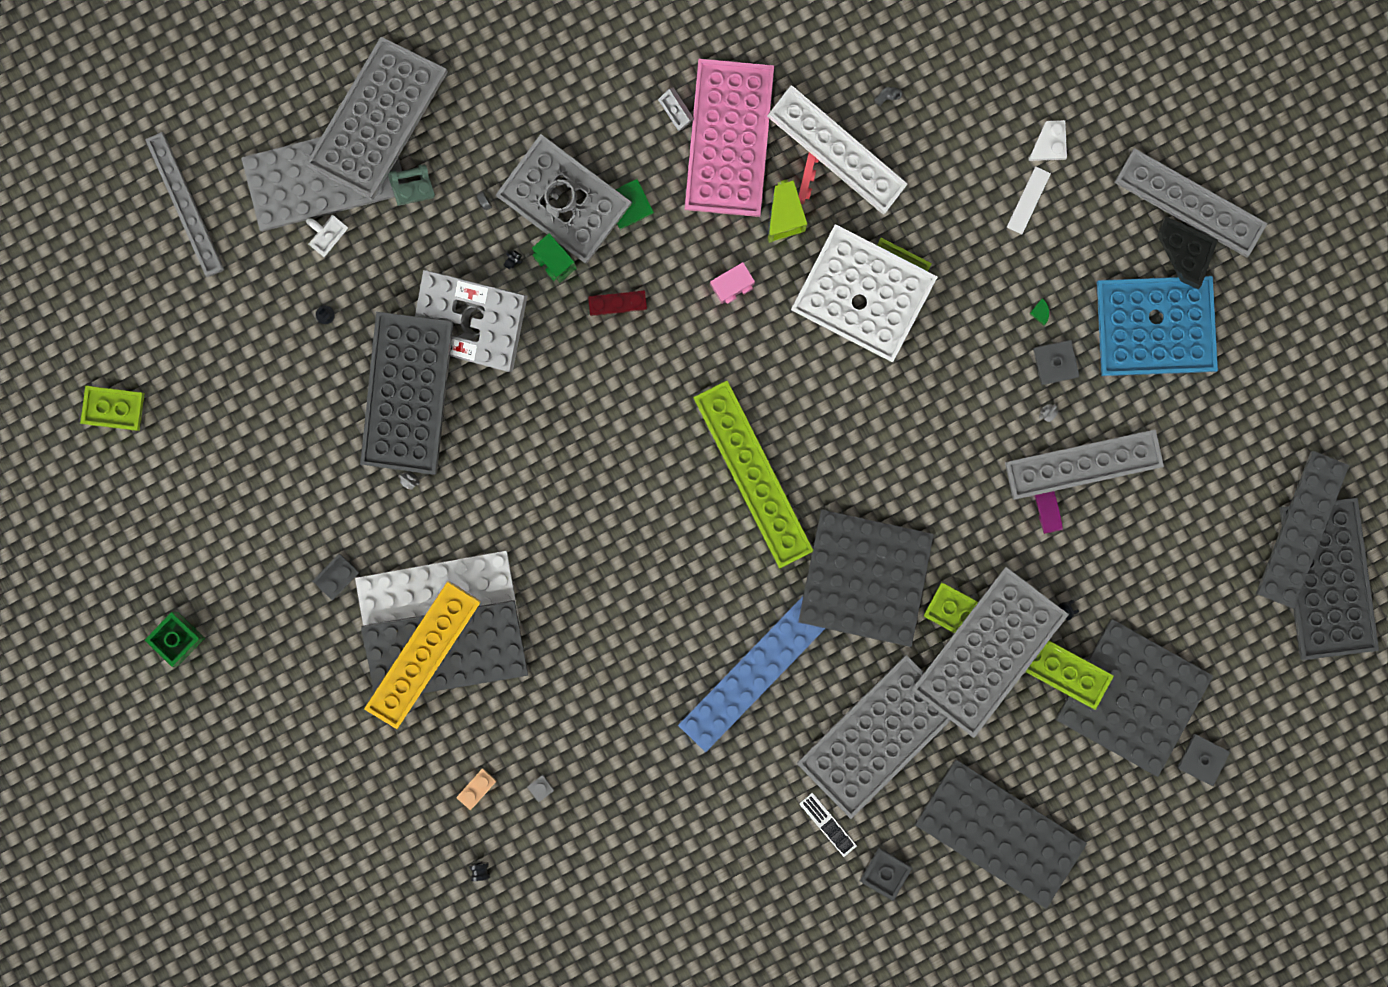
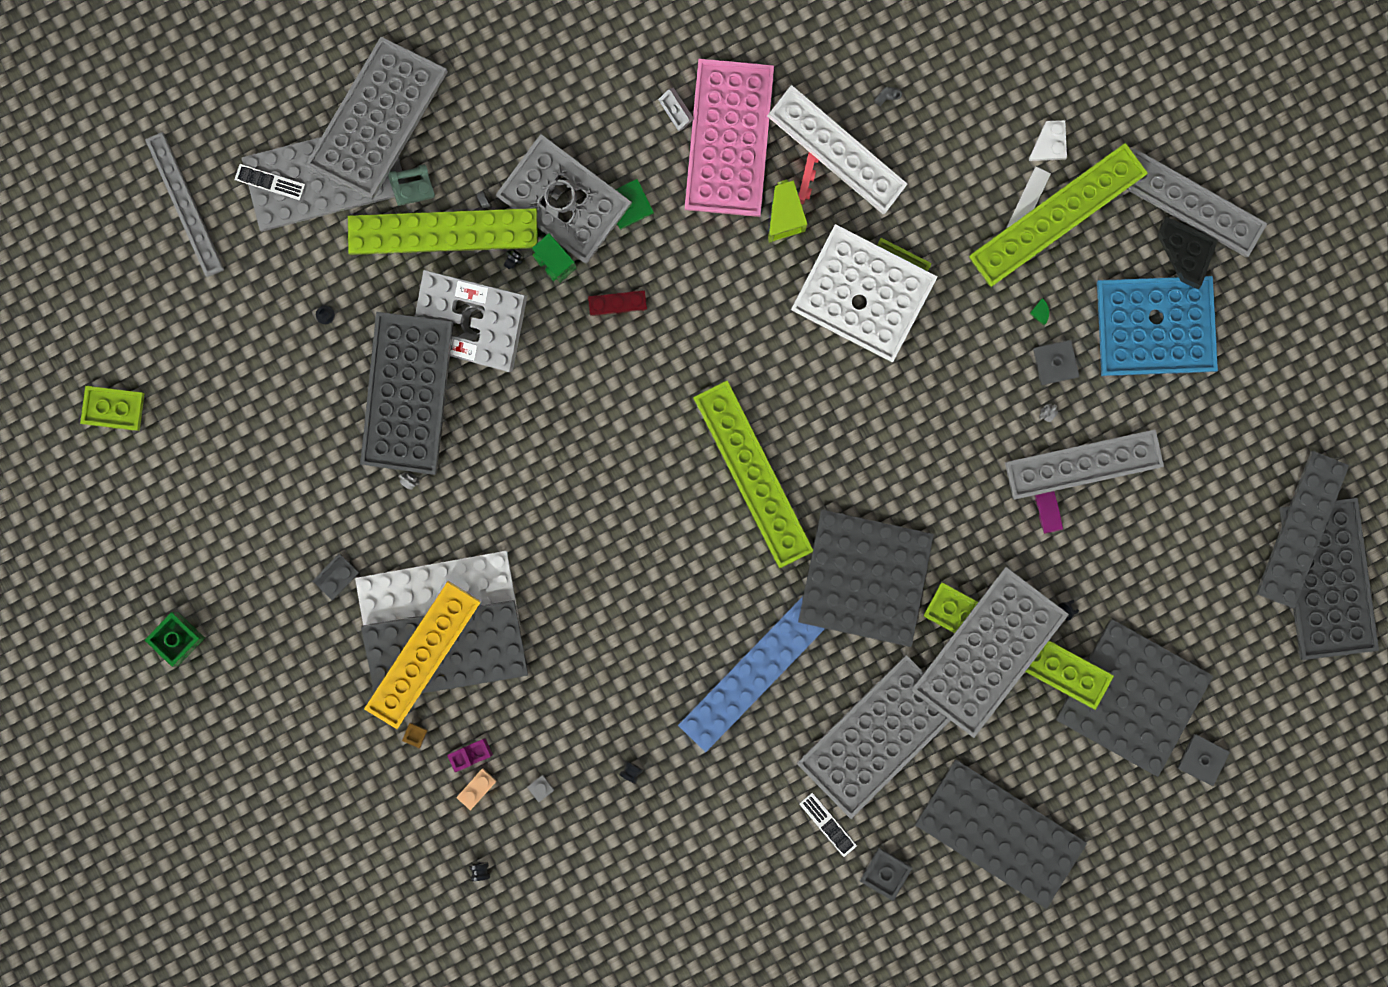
white plate [306,215,348,257] -> none
bright pink brick [710,262,755,304] -> none
none -> sticker [235,164,305,200]
none -> lime plate [348,208,538,255]
none -> pearl gold plate [402,722,428,748]
none -> magenta slope [447,738,493,772]
none -> black wheel [619,761,643,784]
none -> lime plate [969,143,1148,287]

